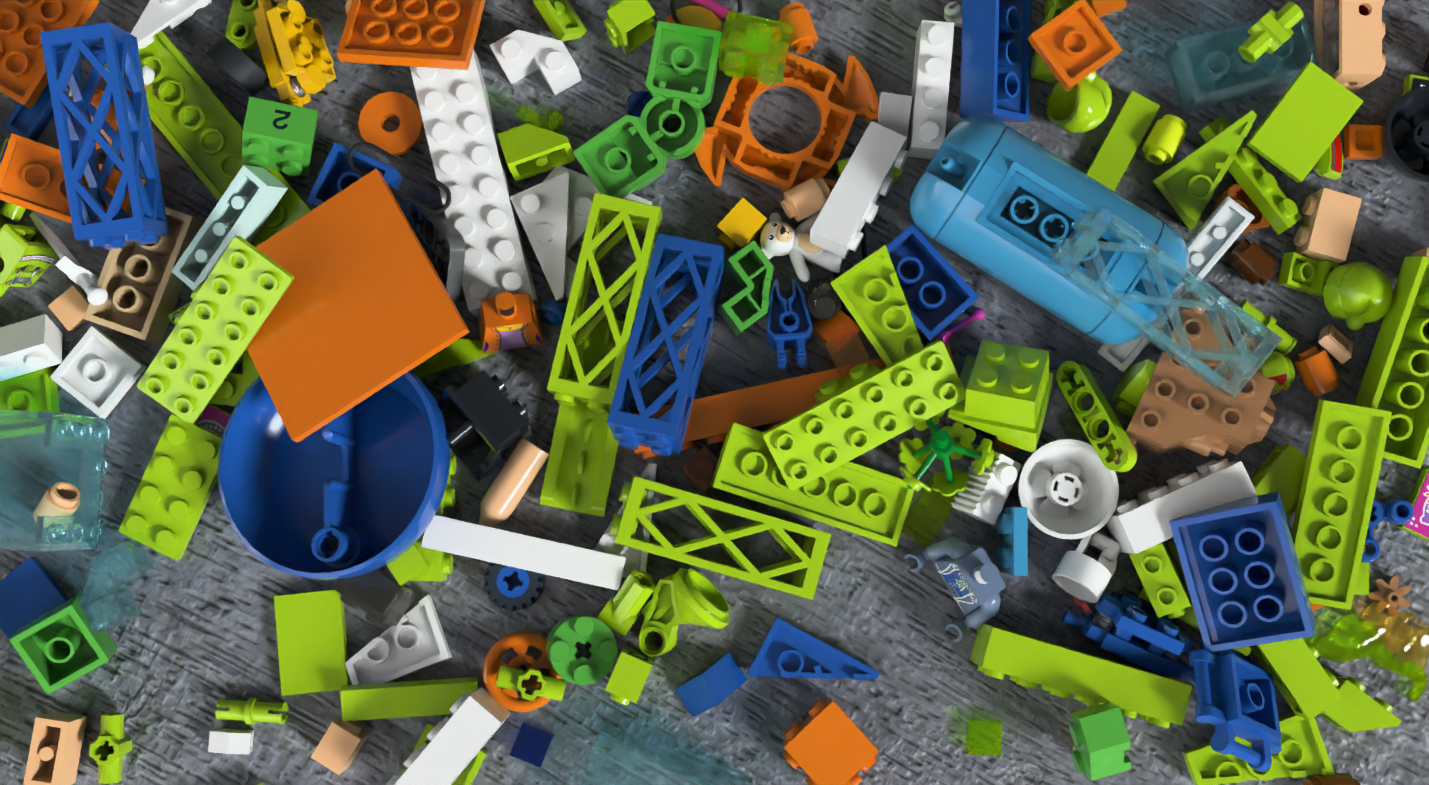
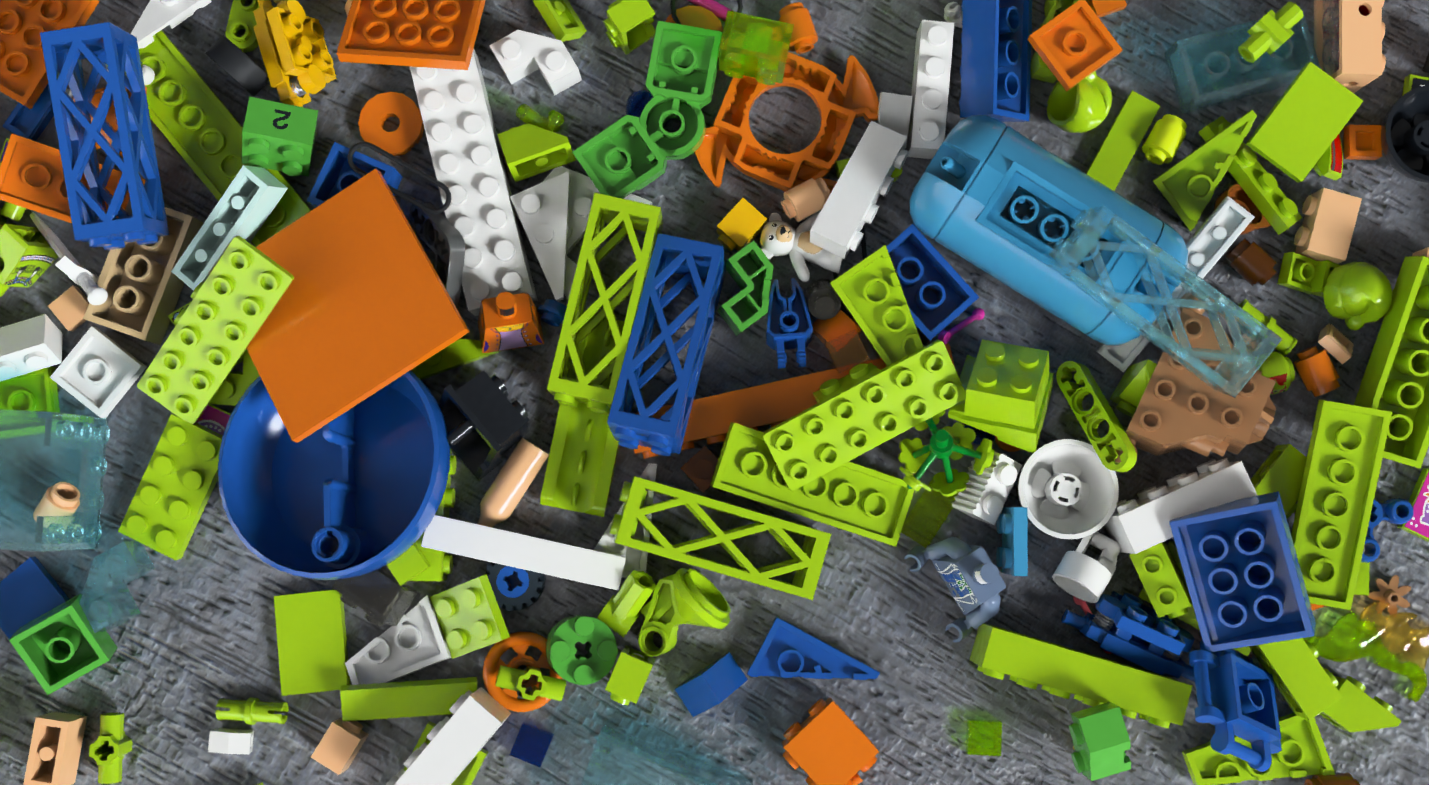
none -> lime plate [430,574,510,659]

